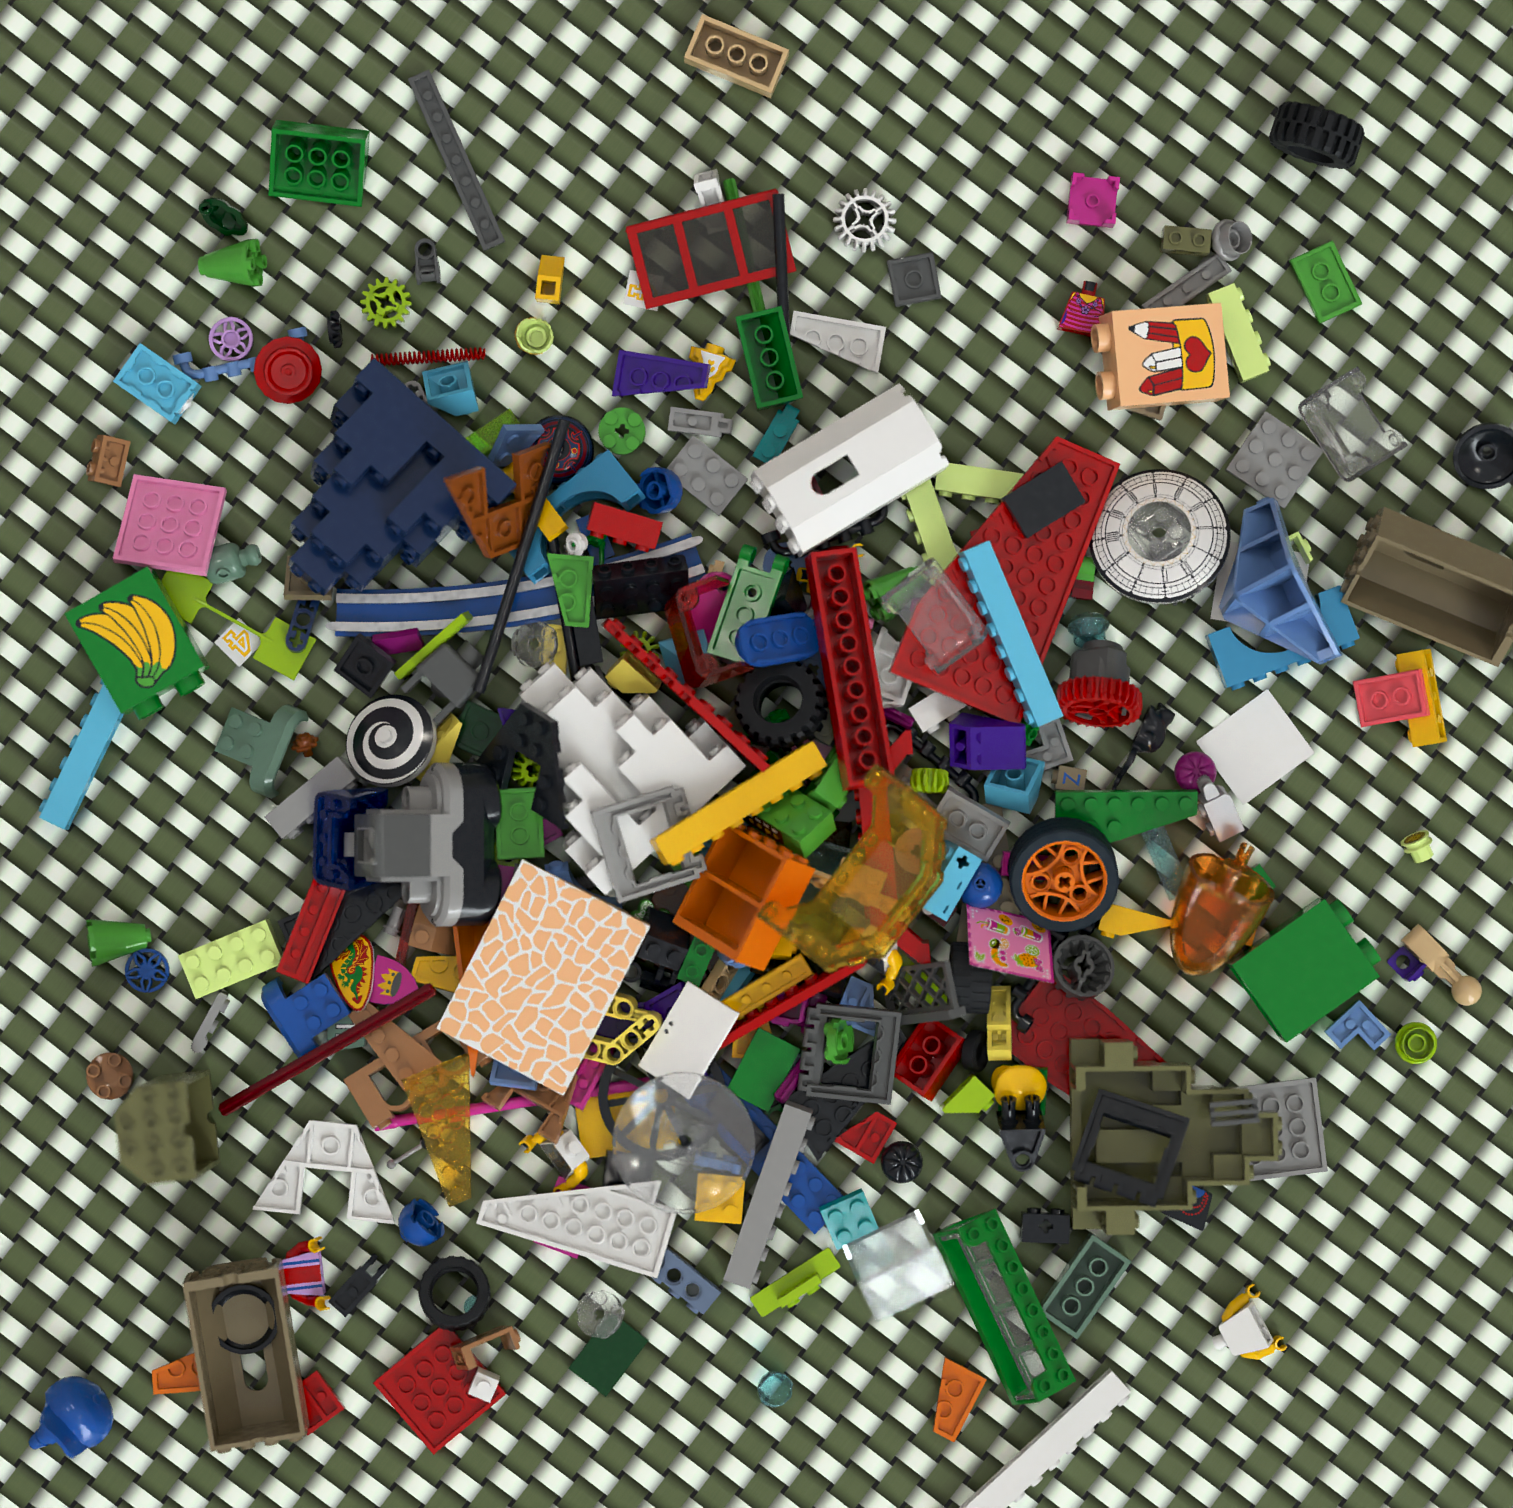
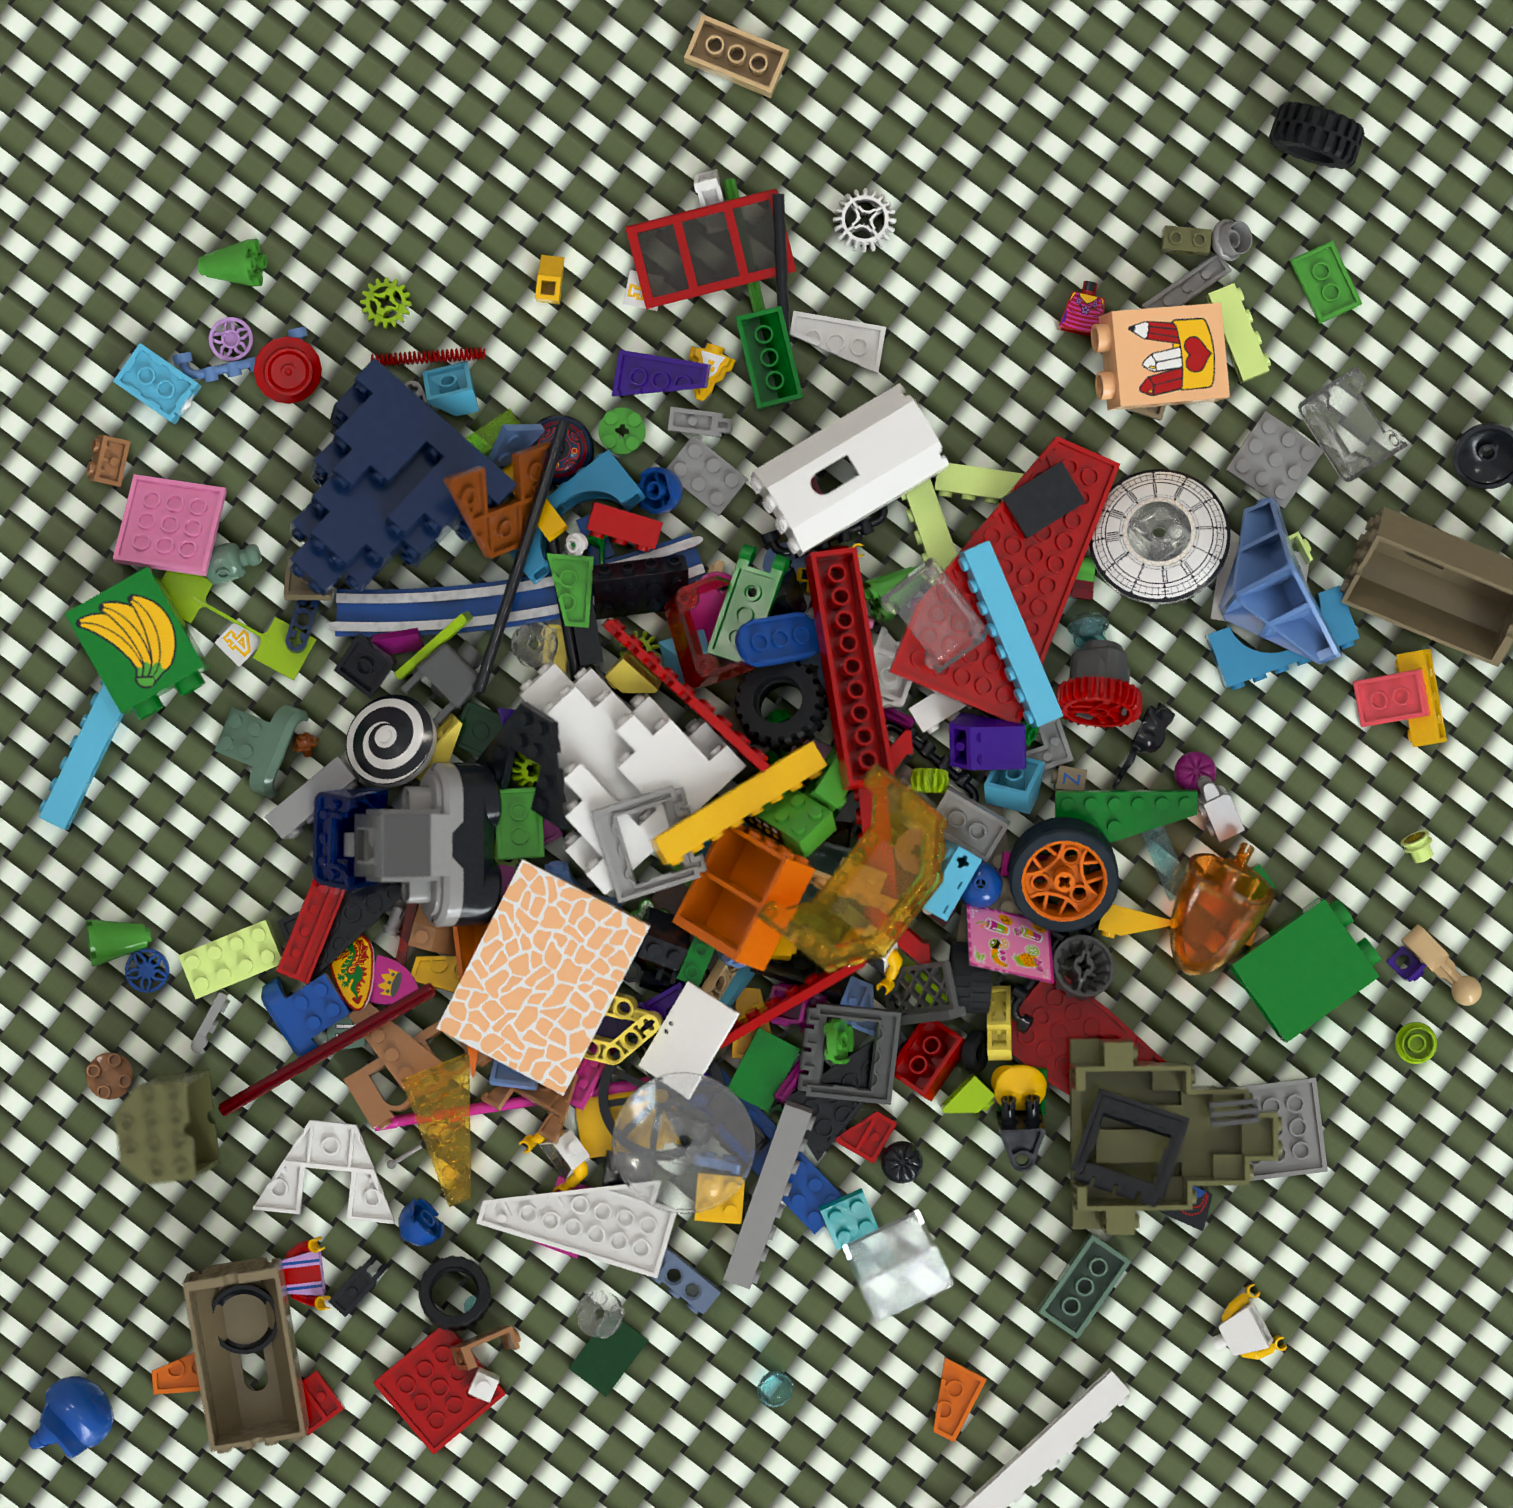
dark green arm [198,197,248,236] -> none
green slope [268,120,370,207] -> none
black gear [327,310,343,348] -> none
dark grey plate [408,70,505,252] -> none
dark grey piece [414,238,441,285] -> none
yellowish green hair [515,317,554,355] -> none
yellow tile [721,953,813,1019] -> none
lime bracket [750,1247,841,1317] -> none
teal hinge [752,404,800,463] -> none
dark grey tile [887,252,942,308] -> none
green window [932,1209,1076,1406] -> none
black brick [1020,1207,1070,1244] -> none
dark pink panel [1066,172,1120,228] -> none
white sticker [1196,689,1314,805] -> none
medium blue plate [1324,1000,1392,1050] -> none

